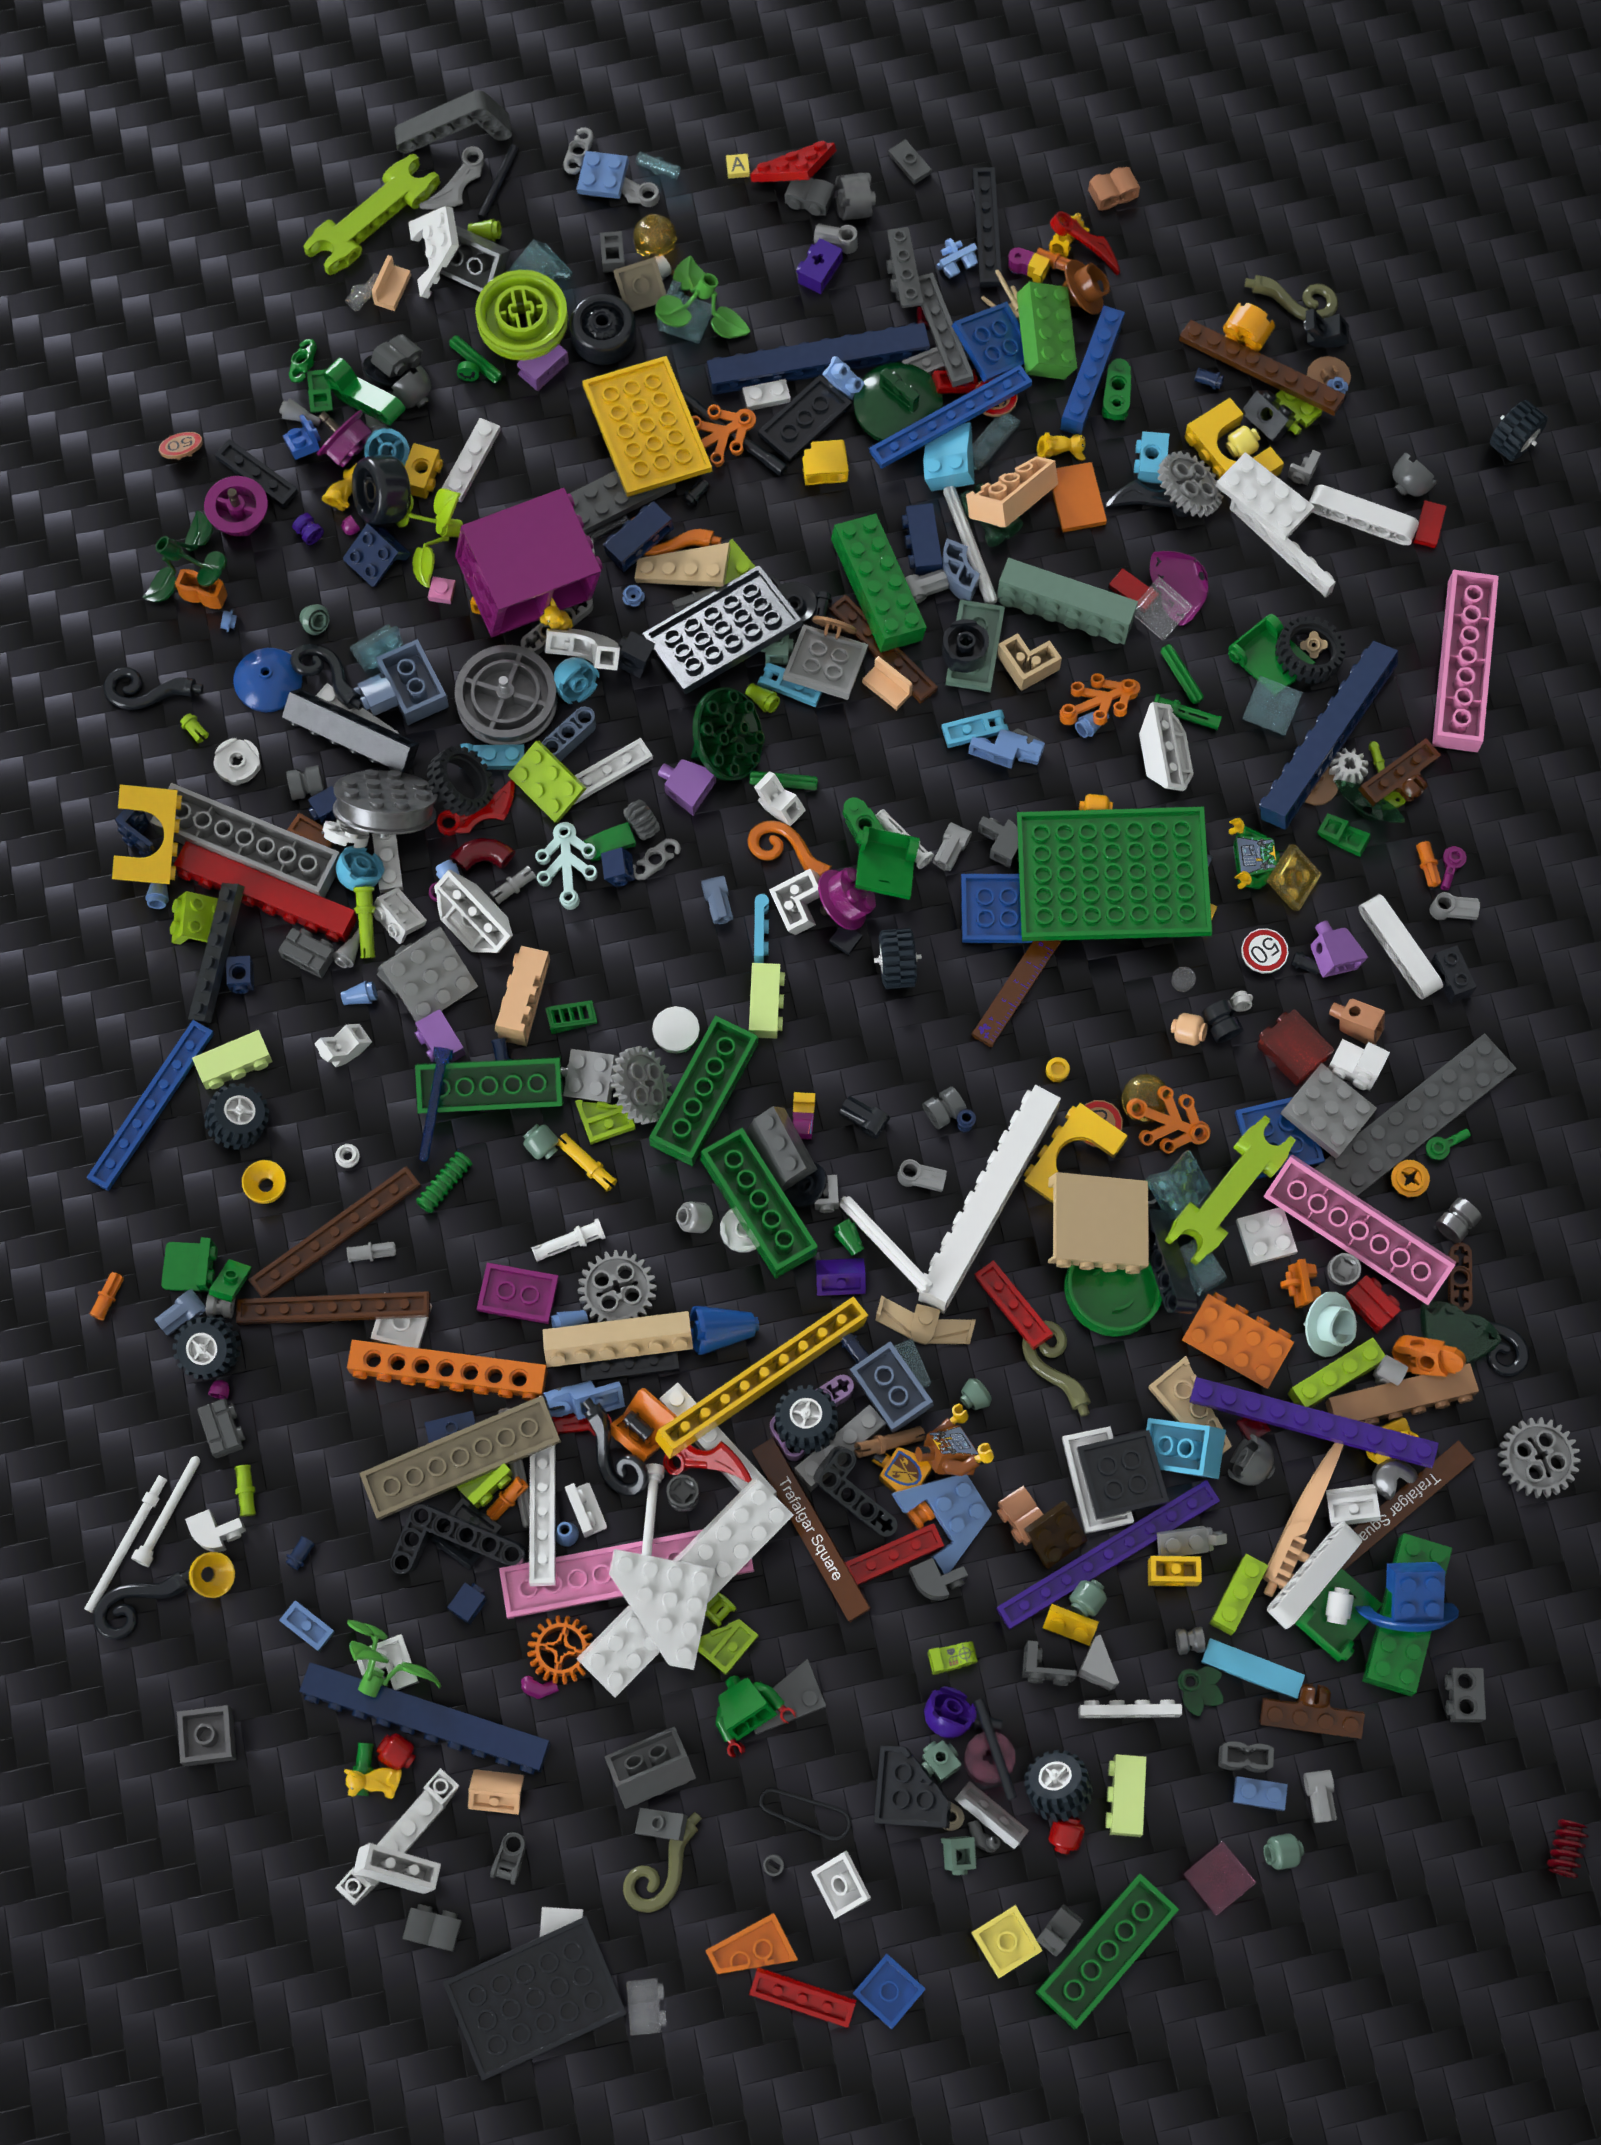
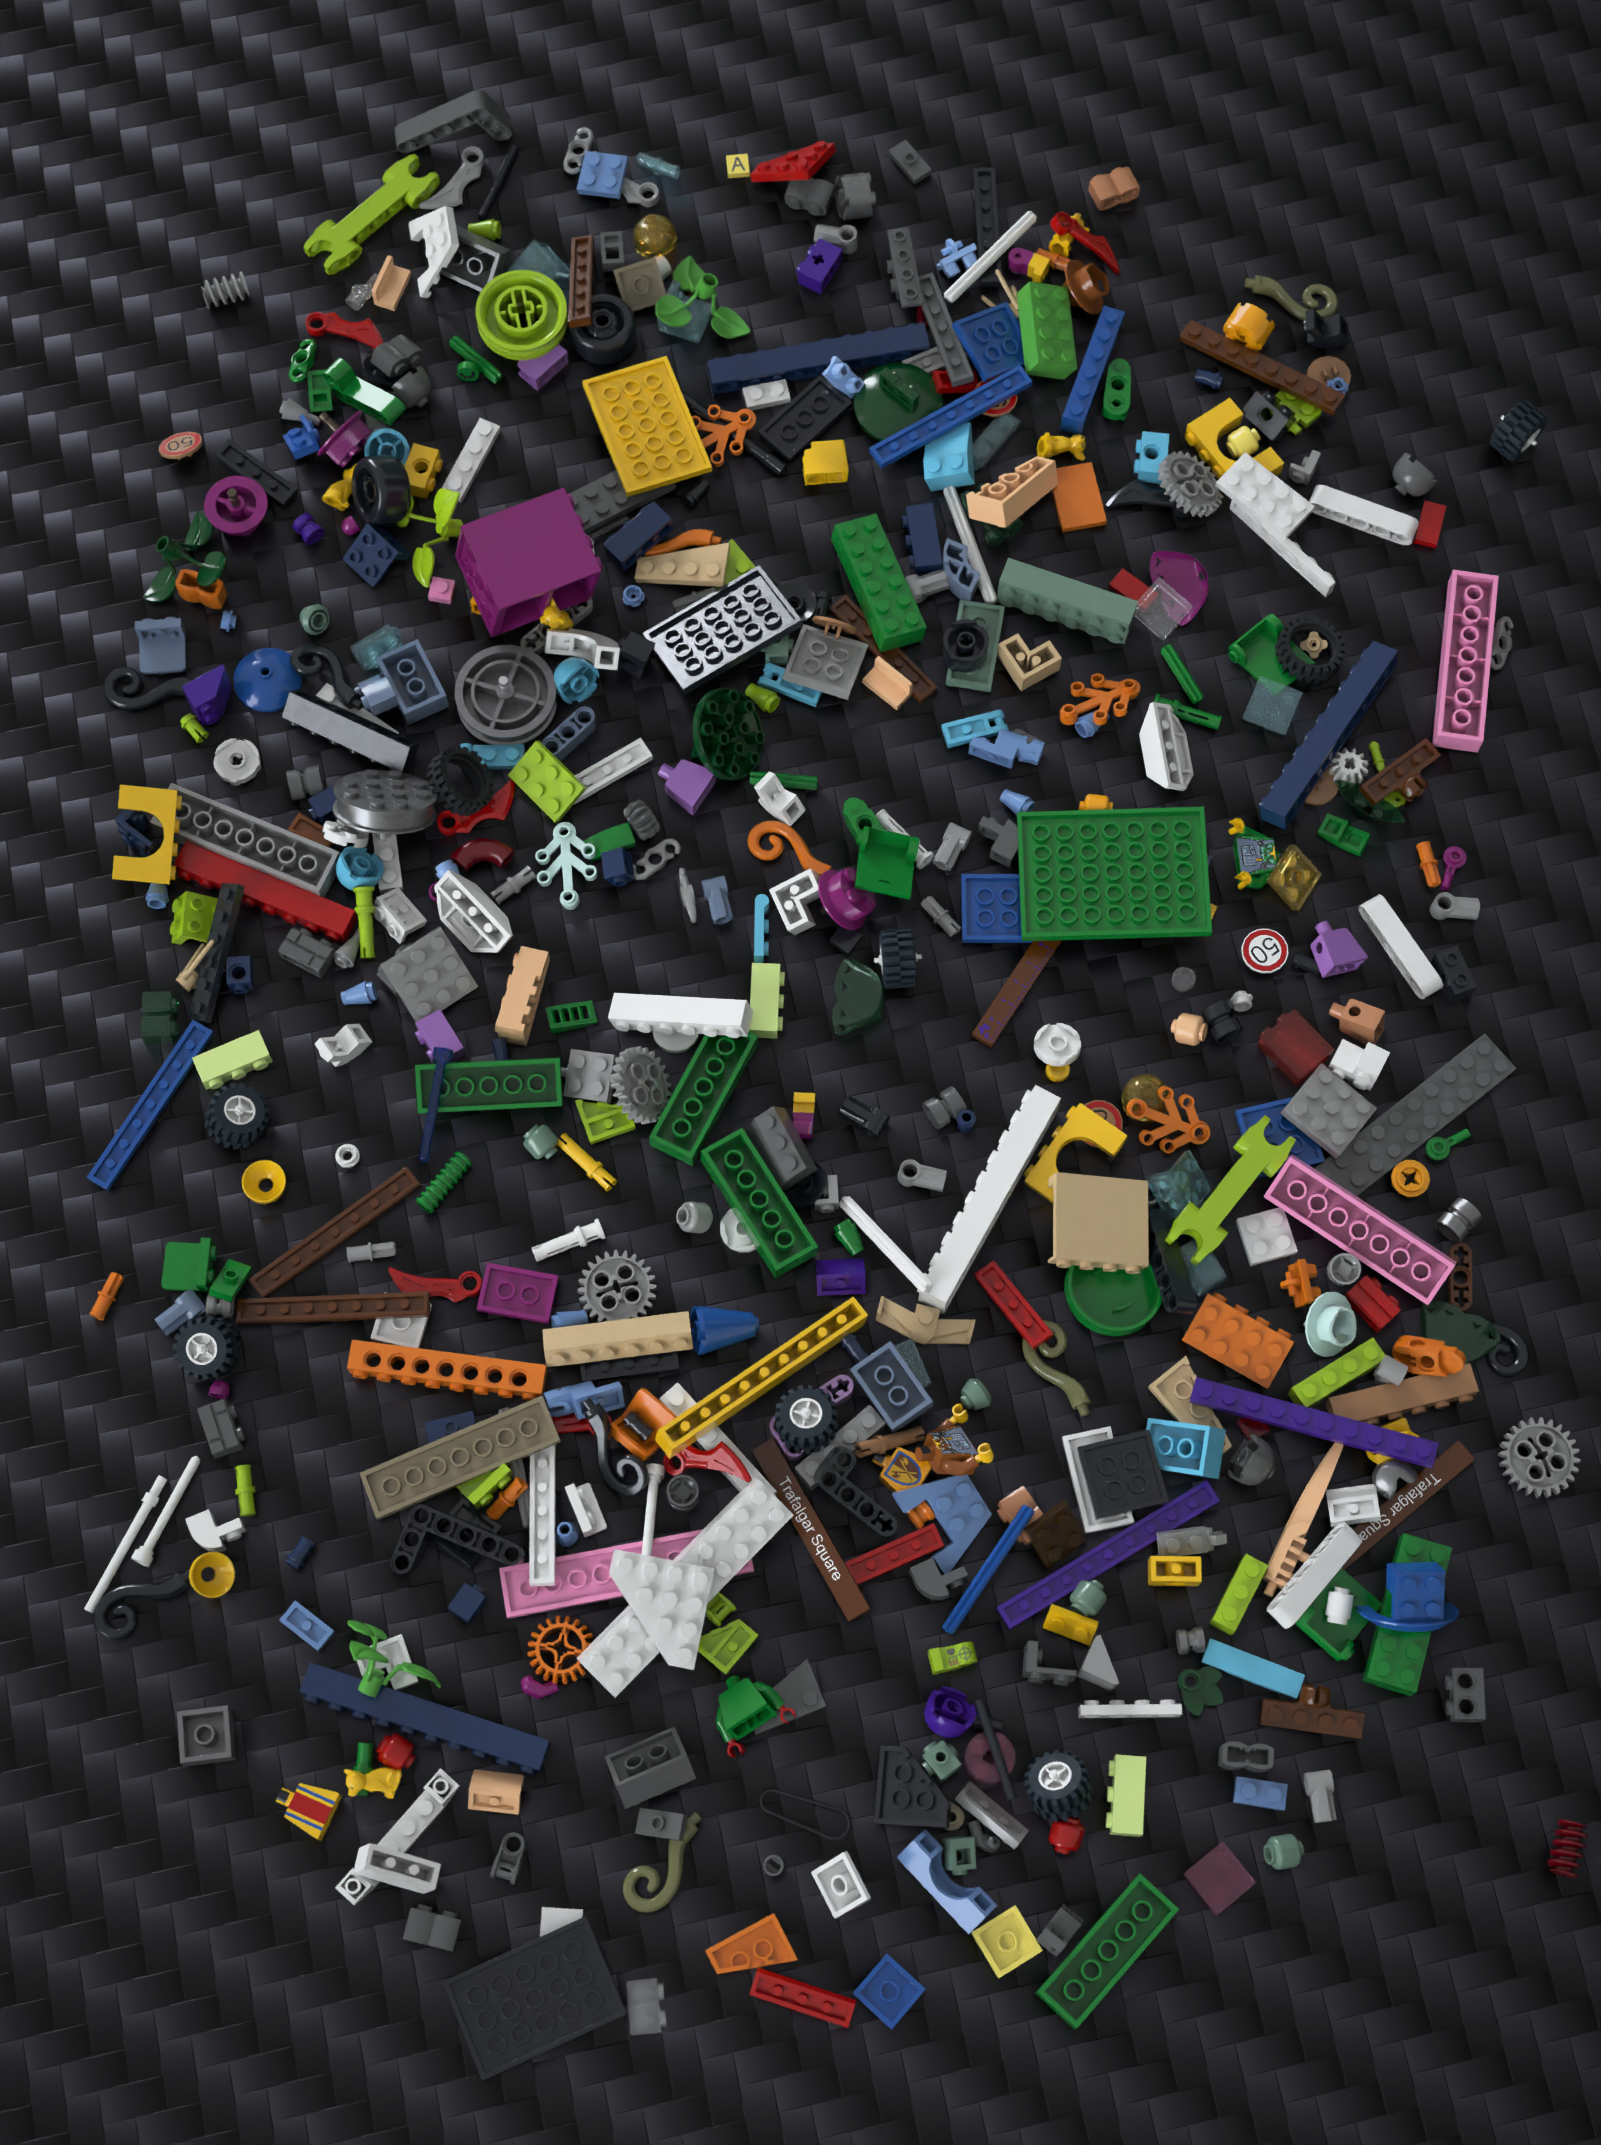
none -> sand blue bracket [135,617,186,674]
none -> clear green piece [141,991,179,1044]
none -> tan plant [175,940,226,992]
none -> dark purple slope [182,664,232,727]
none -> light grey piece [201,271,250,309]
none -> torso [276,1783,342,1841]
none -> red piece [305,312,384,349]
none -> red piece [388,1267,483,1303]
none -> reddish brown tile [568,235,594,328]
none -> white brick [608,993,754,1038]
none -> light grey piece [679,867,697,923]
none -> clear green piece [832,958,886,1035]
none -> medium blue arch [897,1829,997,1934]
none -> light grey axle [921,896,962,938]
none -> blue axle [942,1505,1034,1634]
none -> white axle [944,211,1037,303]
none -> medium blue cone [1000,789,1035,815]
none -> white tile [1034,1023,1081,1066]
none -> light grey piece [1490,616,1513,670]

